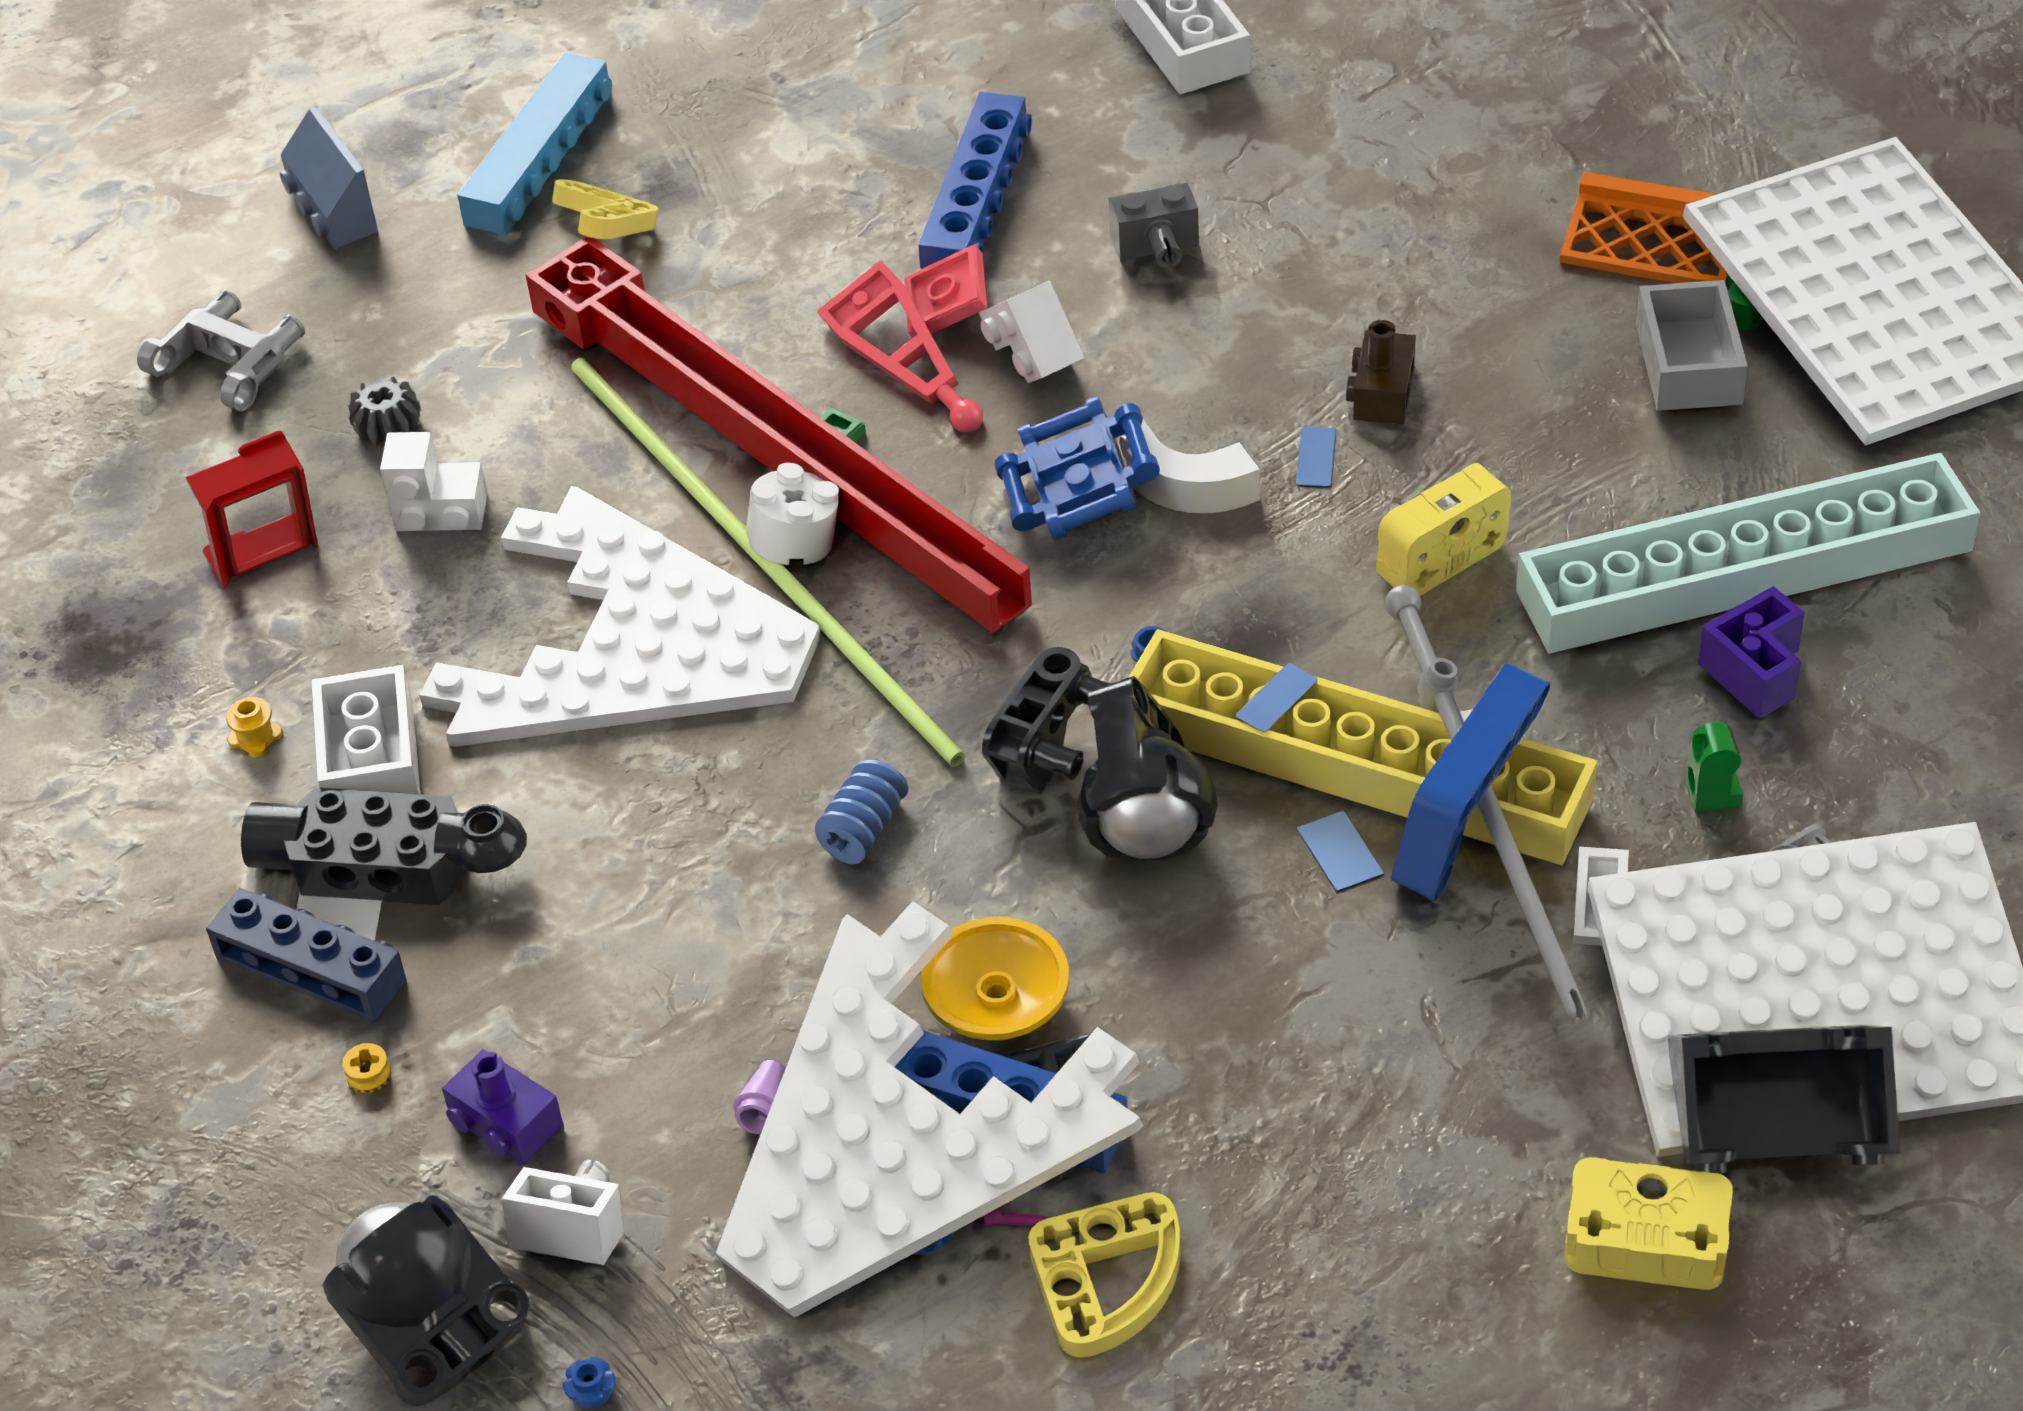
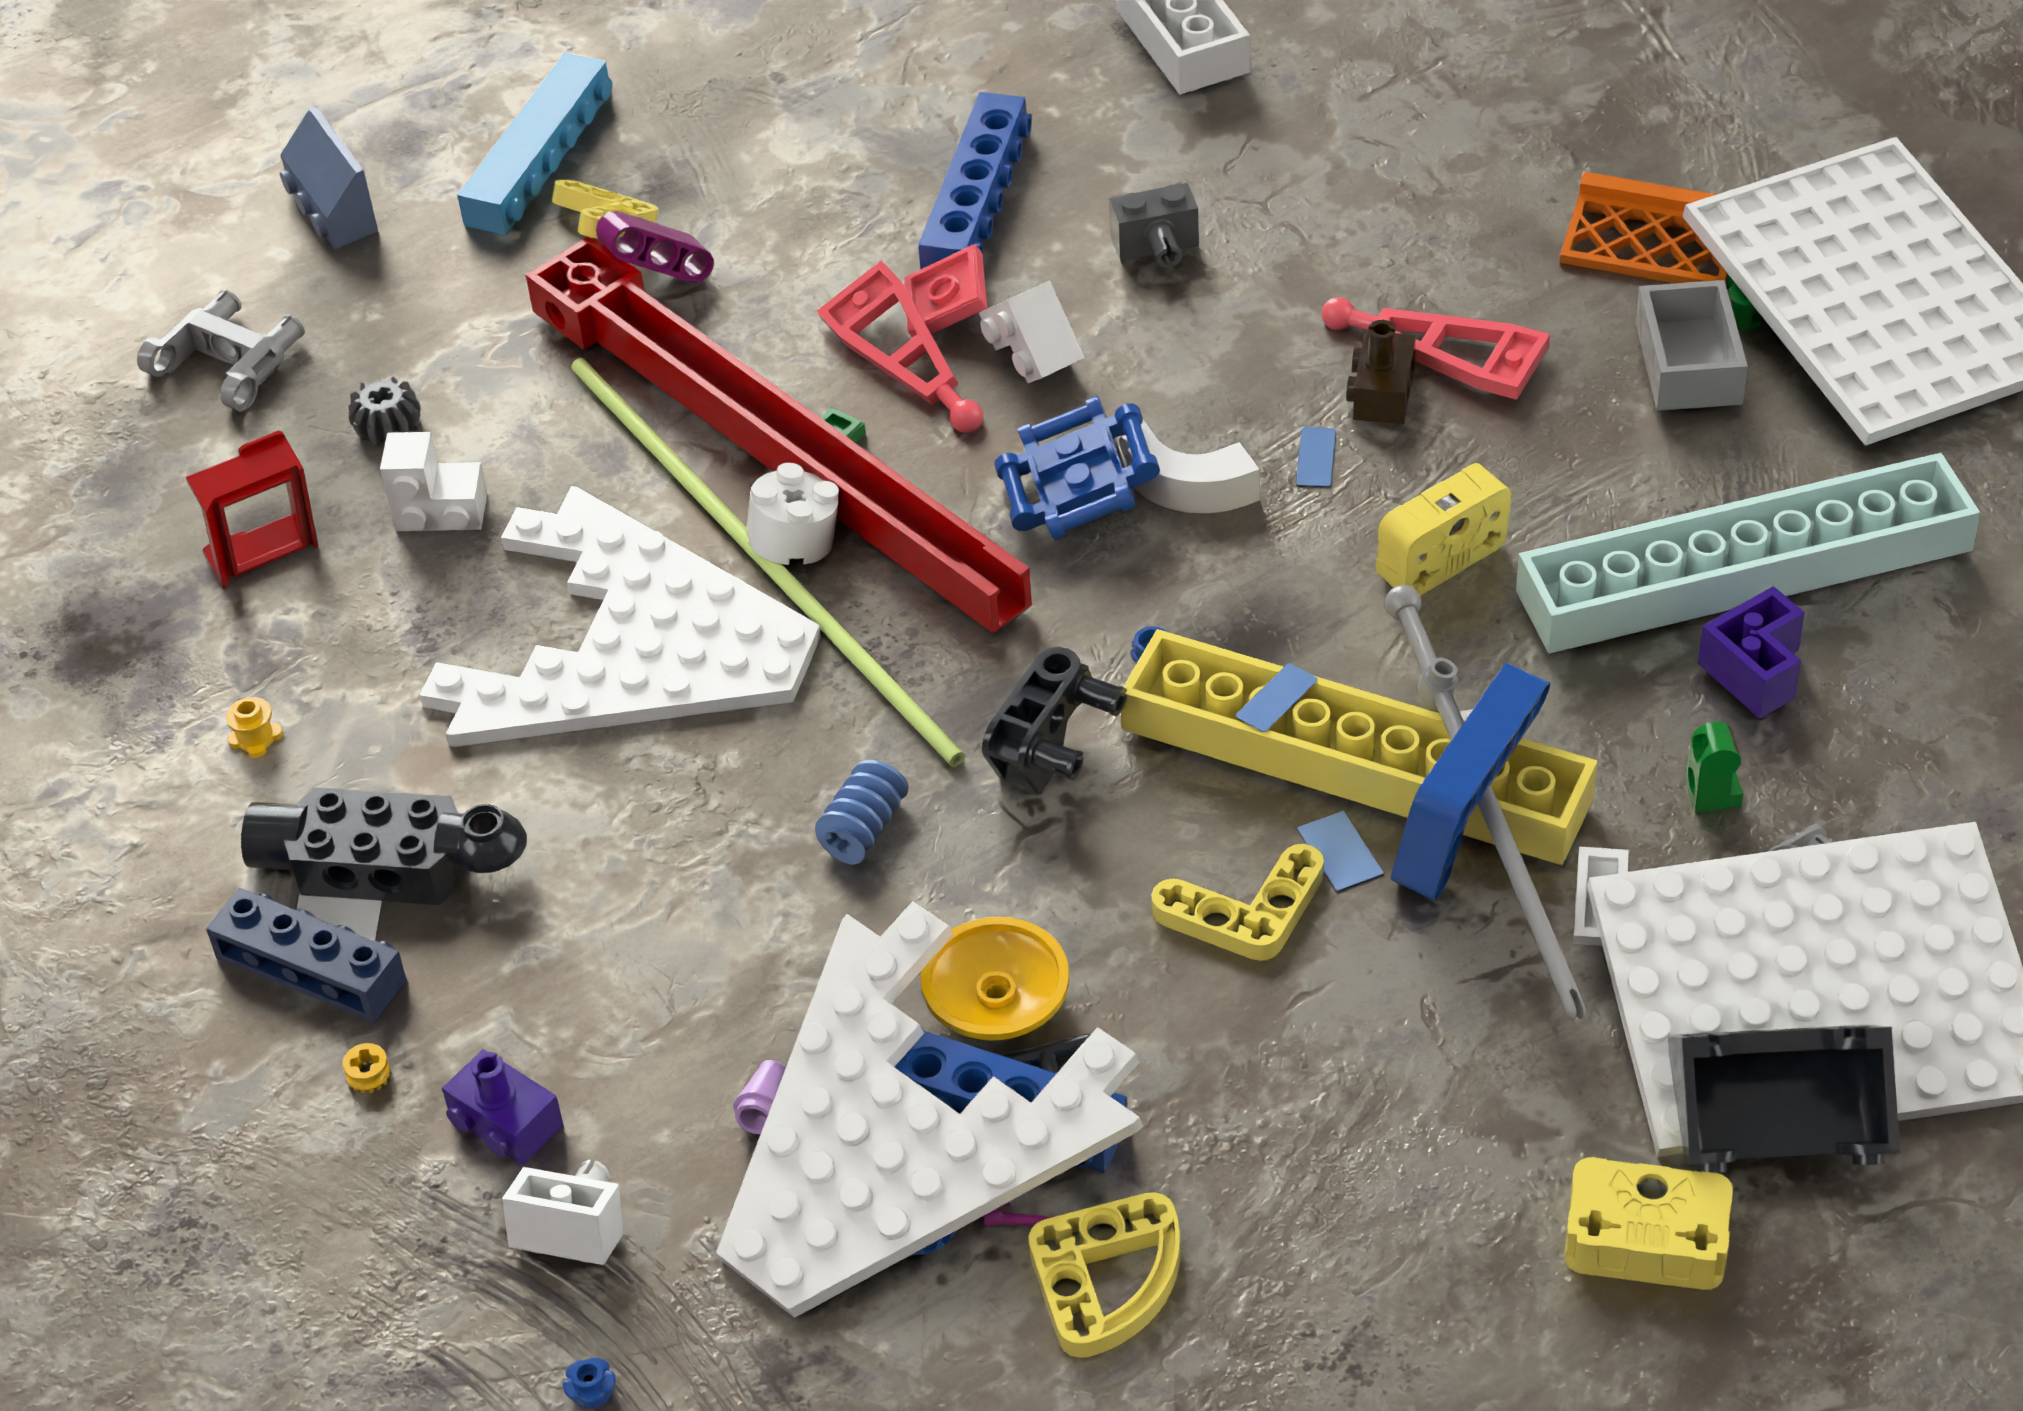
white brick [312,665,421,794] -> none
black piece [322,1195,530,1406] -> none
black piece [1077,676,1218,861] -> none
none -> magenta beam [596,211,714,283]
none -> light yellow beam [1151,844,1324,961]
none -> coral plate [1321,297,1550,400]

